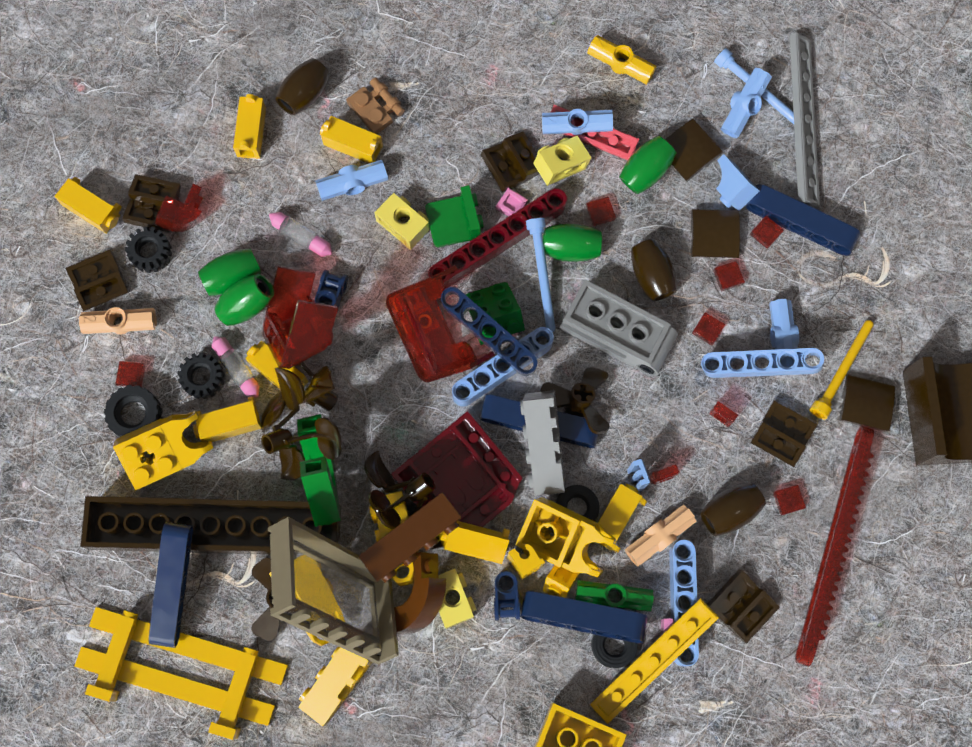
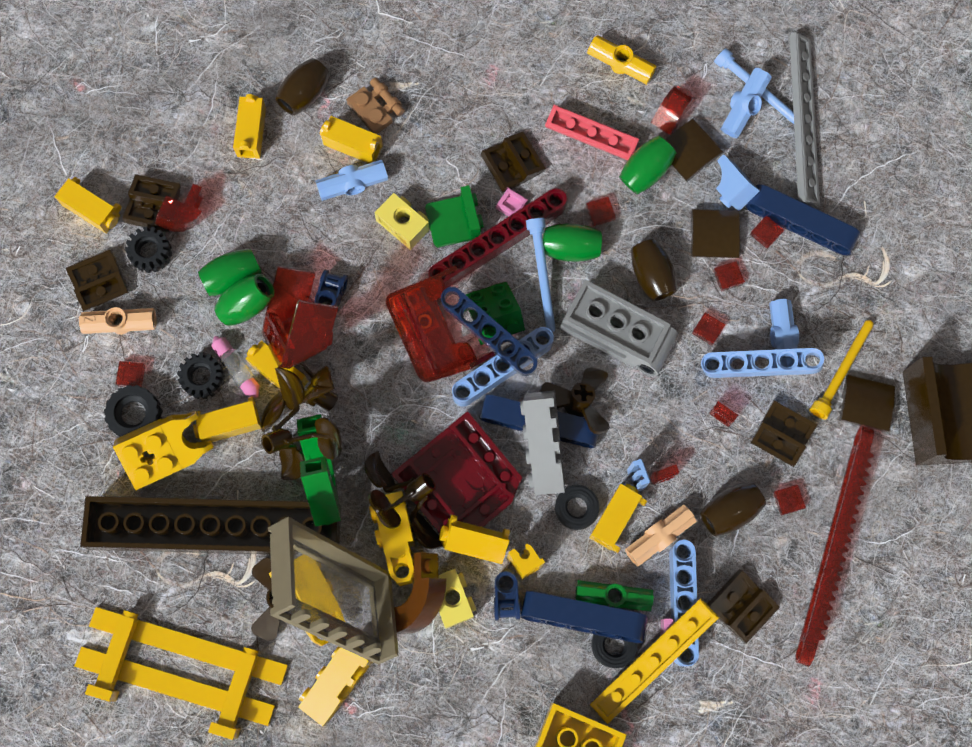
dark blue beam [149,522,193,648] -> none
piece [269,212,332,257] -> none
reddish brown brick [358,492,461,583] -> none
yellow brick [515,497,616,577] -> none
light yellow brick [533,135,591,186] -> none
light blue piece [542,109,613,135] -> none
yellow bracket [543,565,580,598] -> none
none -> clear red brick [651,86,697,135]

